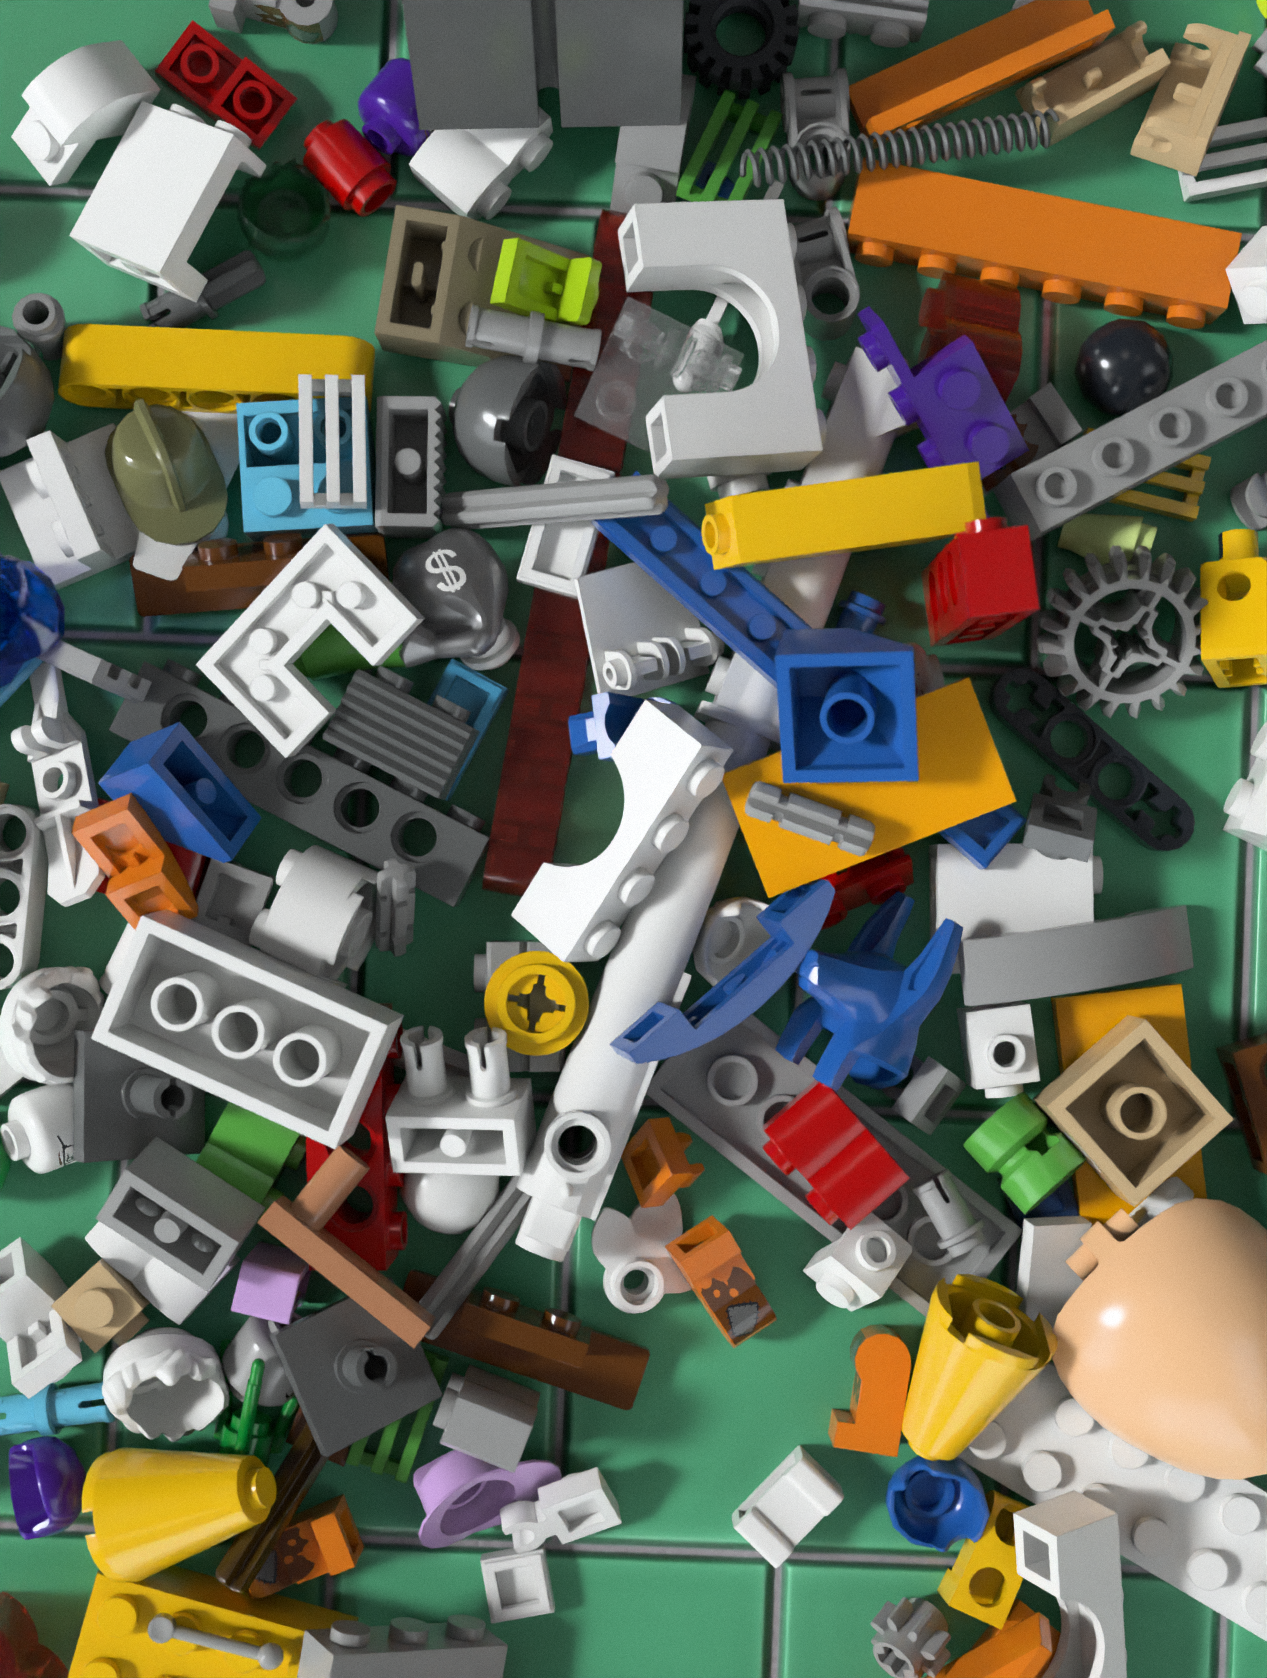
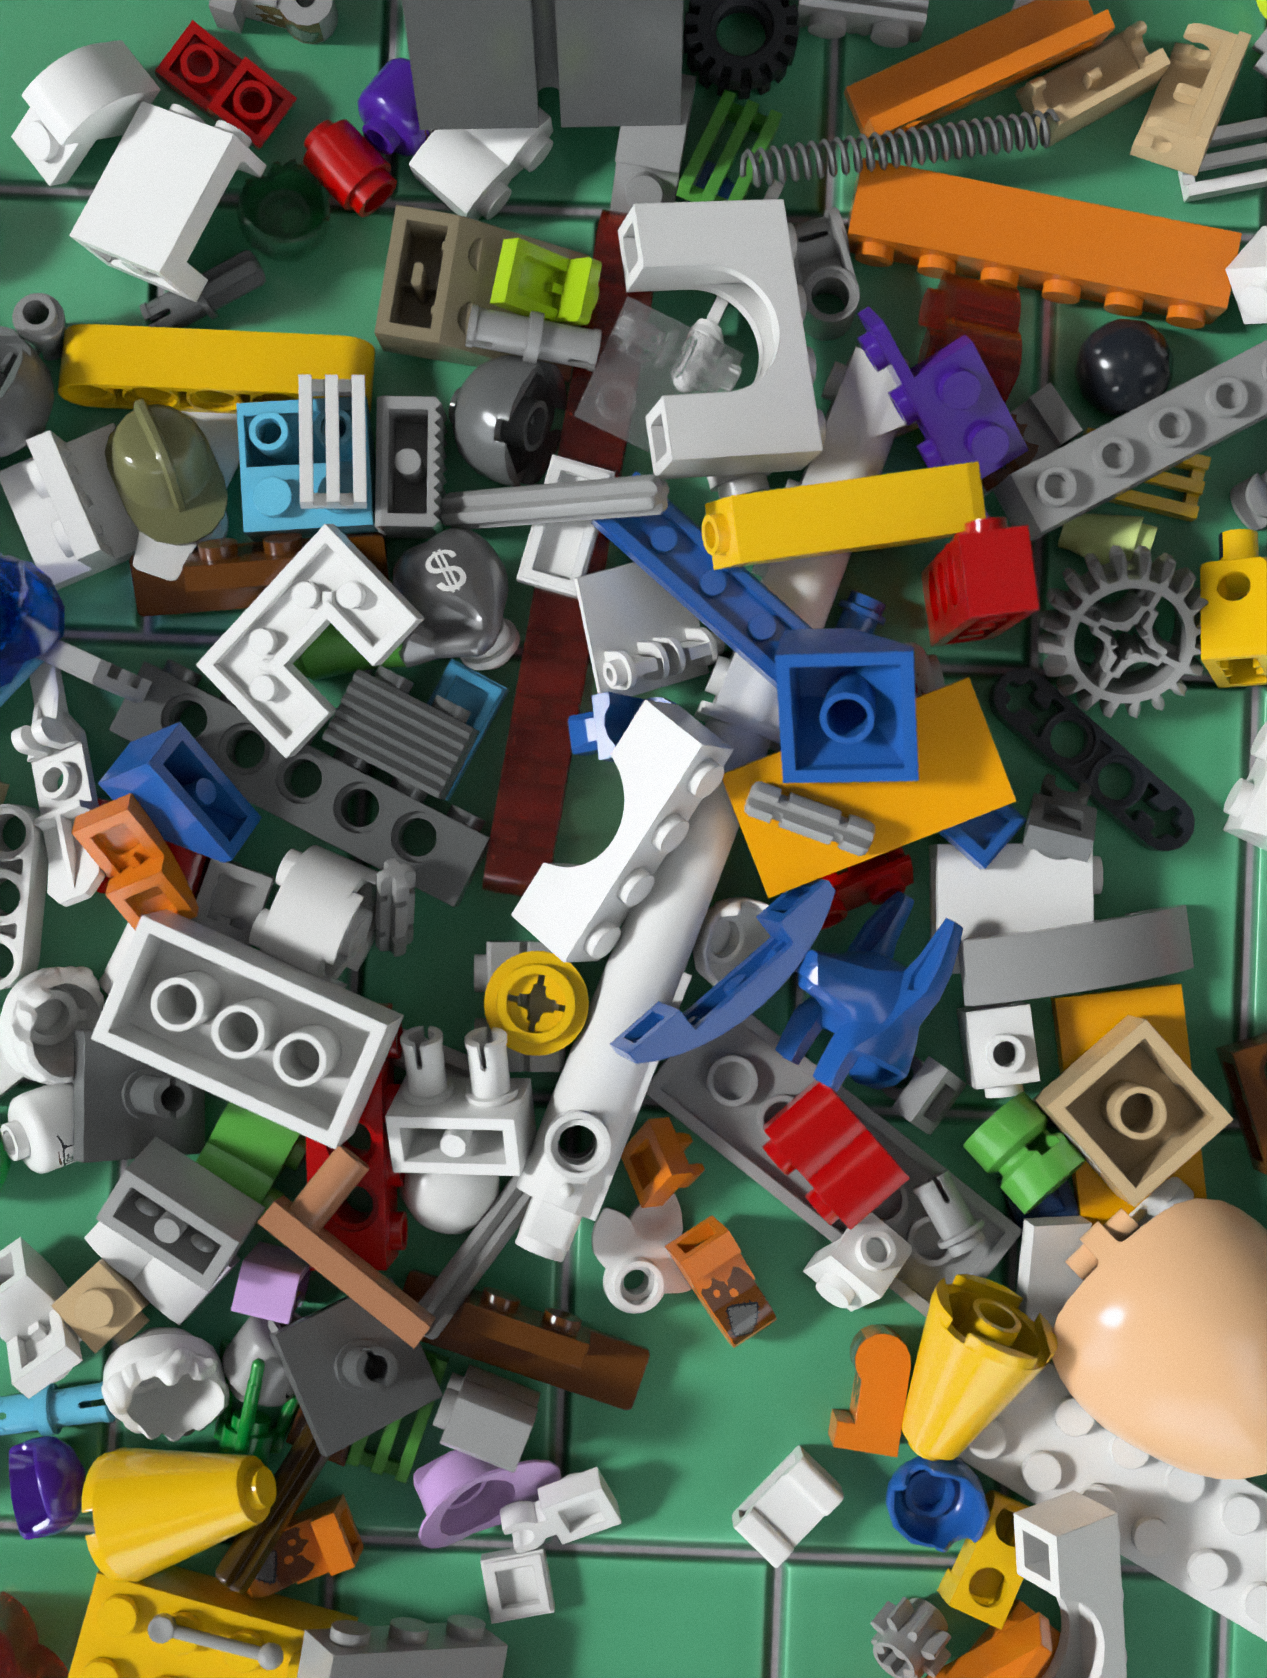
light grey piece [780,68,851,201] -> none

